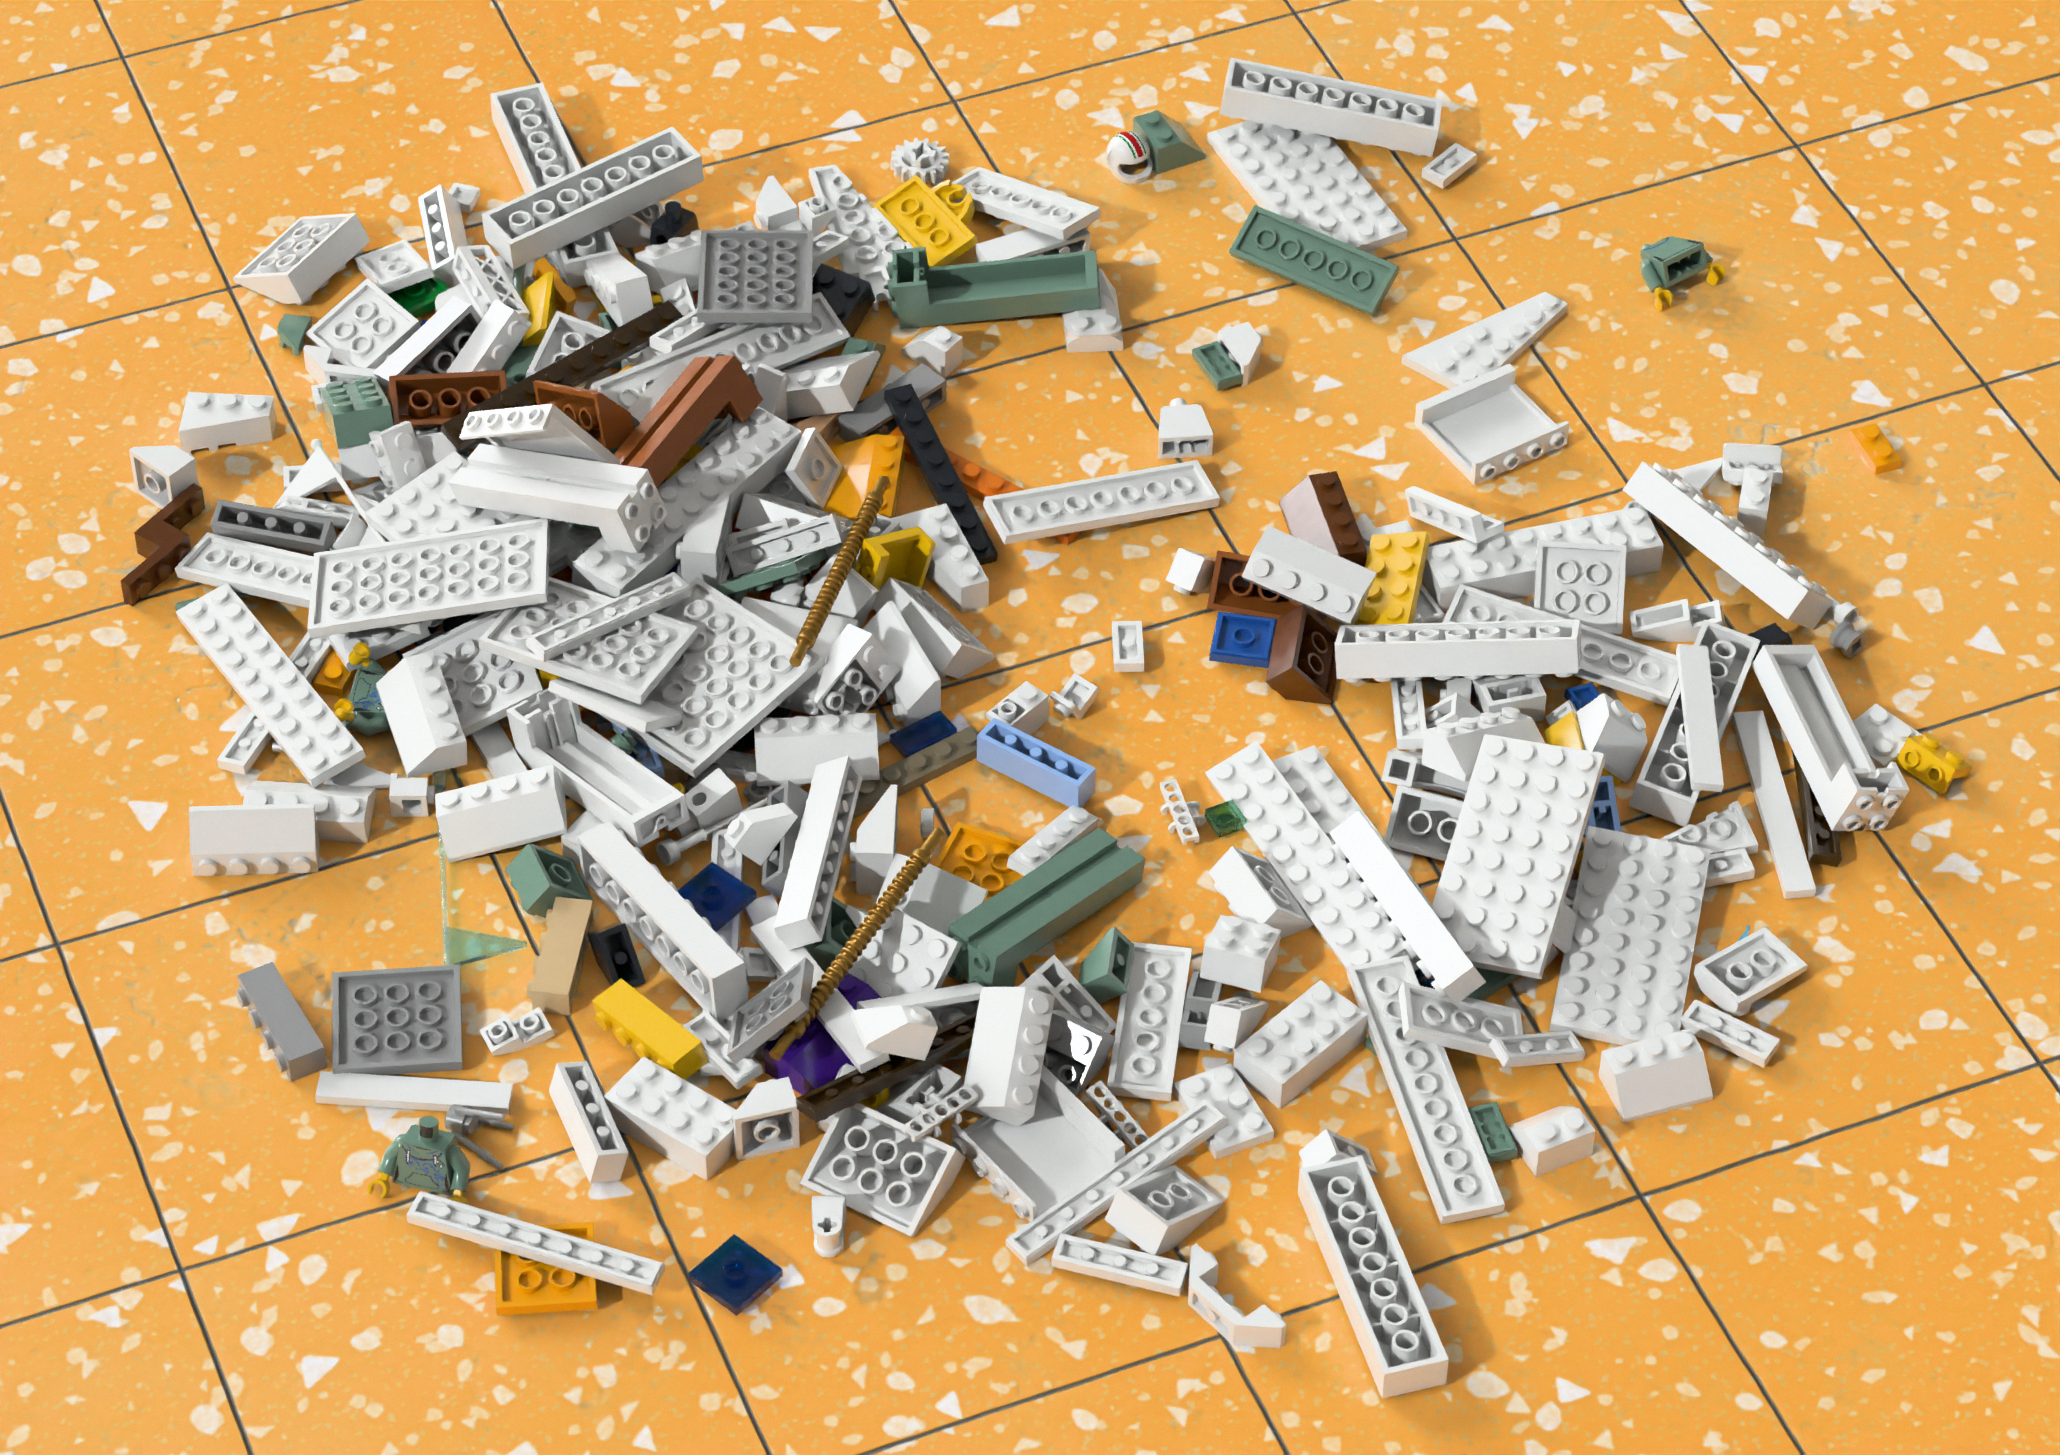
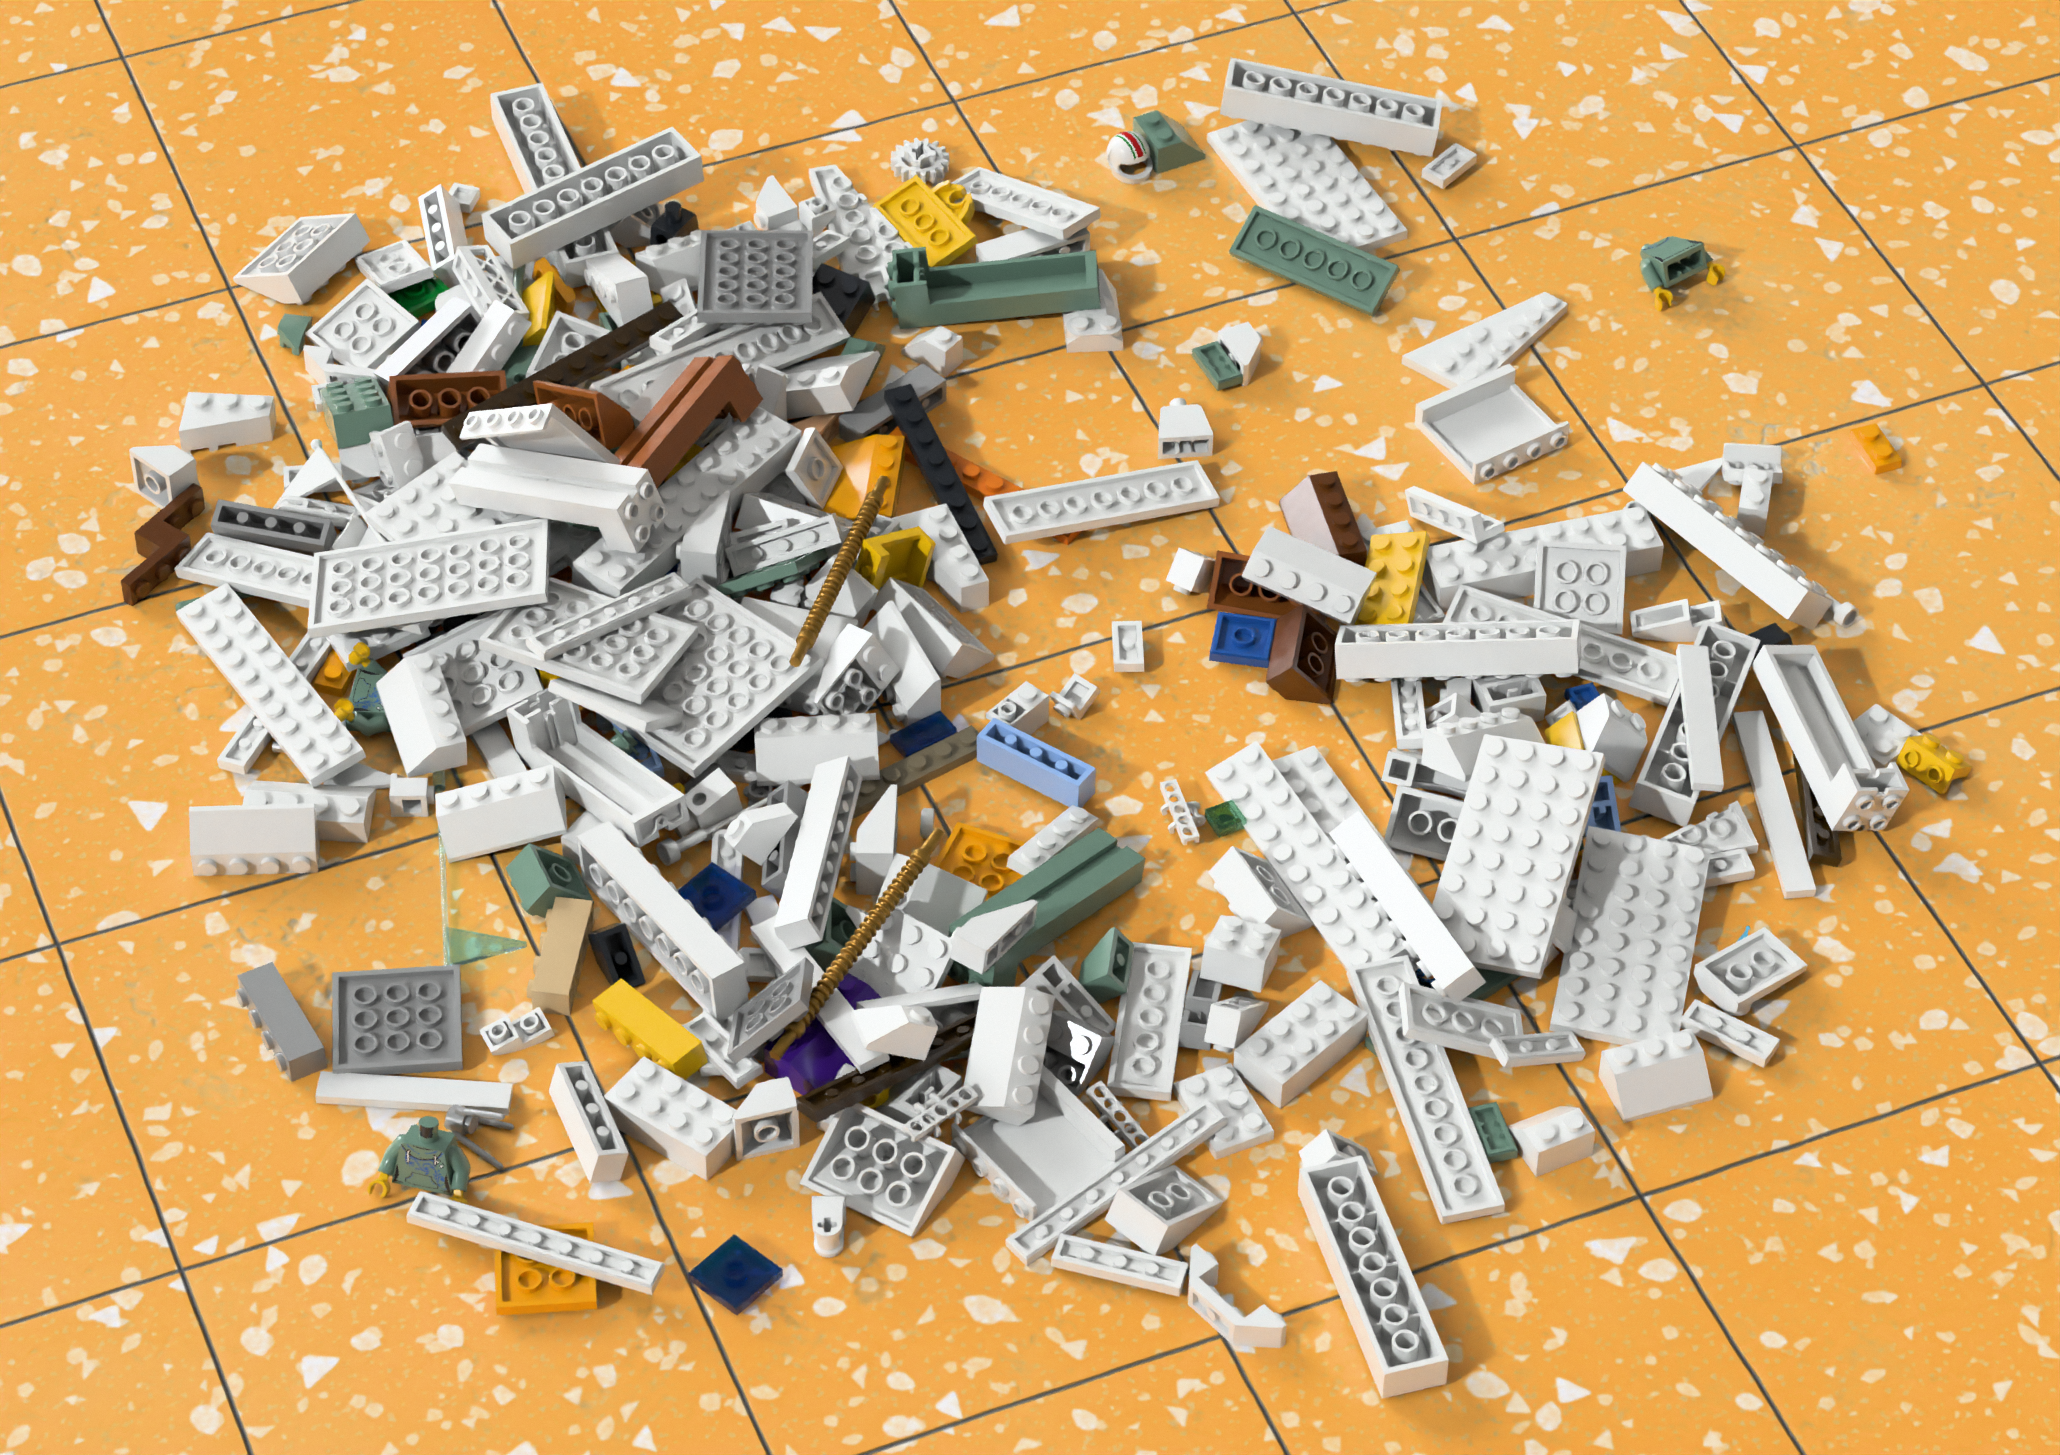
light grey wheel [1829,620,1867,658] -> none
none -> white slope [950,899,1038,975]

